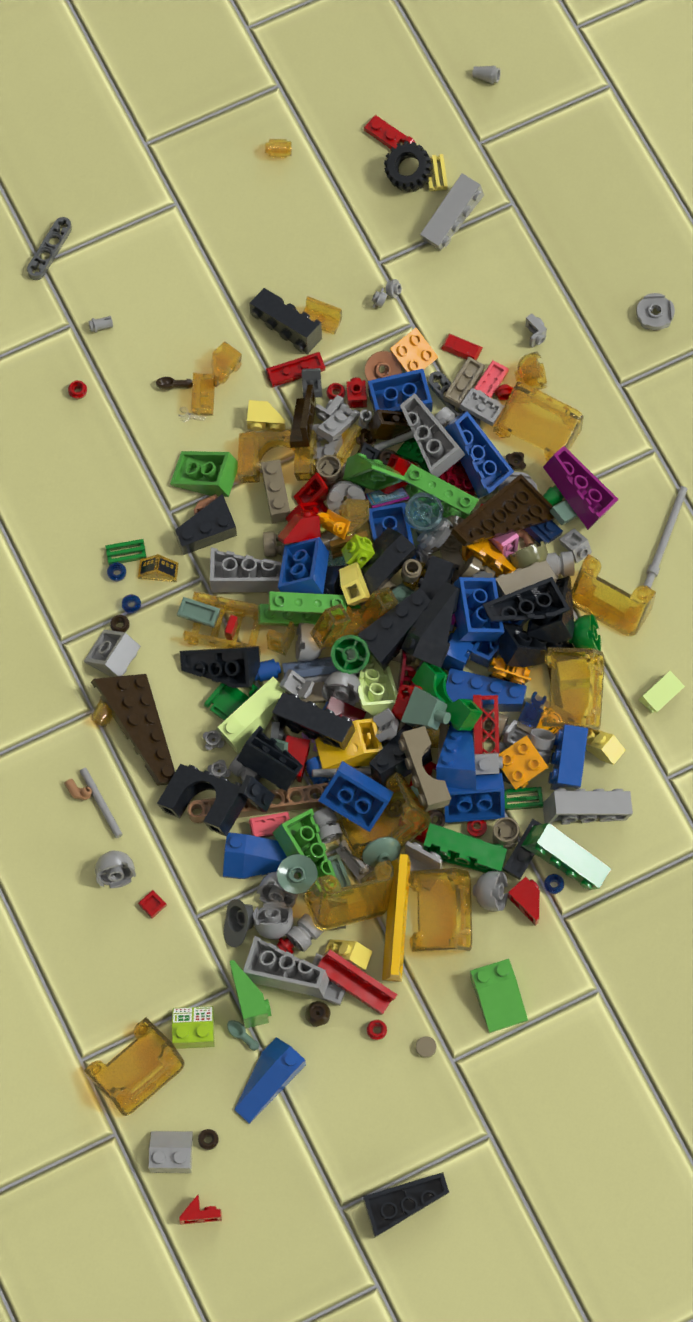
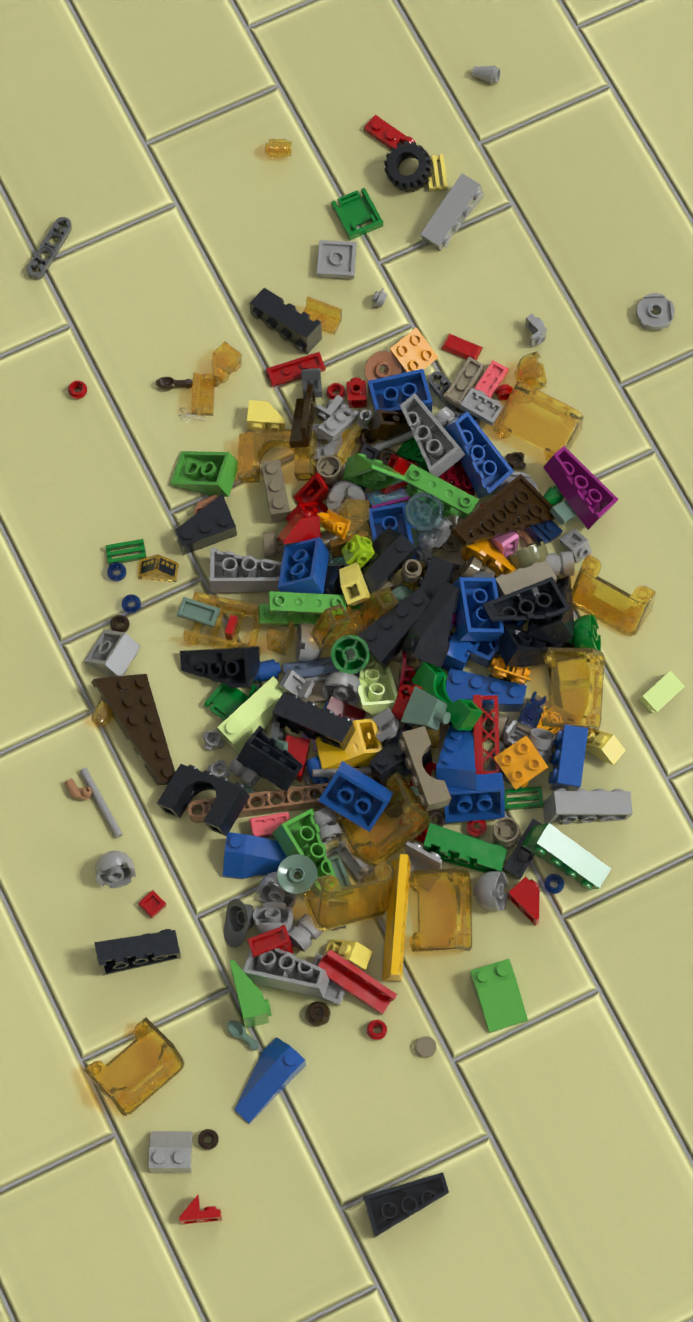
light grey pin [88,316,113,333] -> none
lime slope [172,1006,215,1049] -> none
black plate [238,775,275,813] -> none
sand green dish [362,837,401,867] -> none
light grey plate [386,279,402,298] -> none
light grey bracket [474,752,503,775] -> none
light grey bar [643,486,688,589] -> none
none -> black wedge [94,929,181,976]
none -> red tile [247,925,291,957]
none -> light grey plate [317,240,357,279]
none -> green container [331,188,383,240]

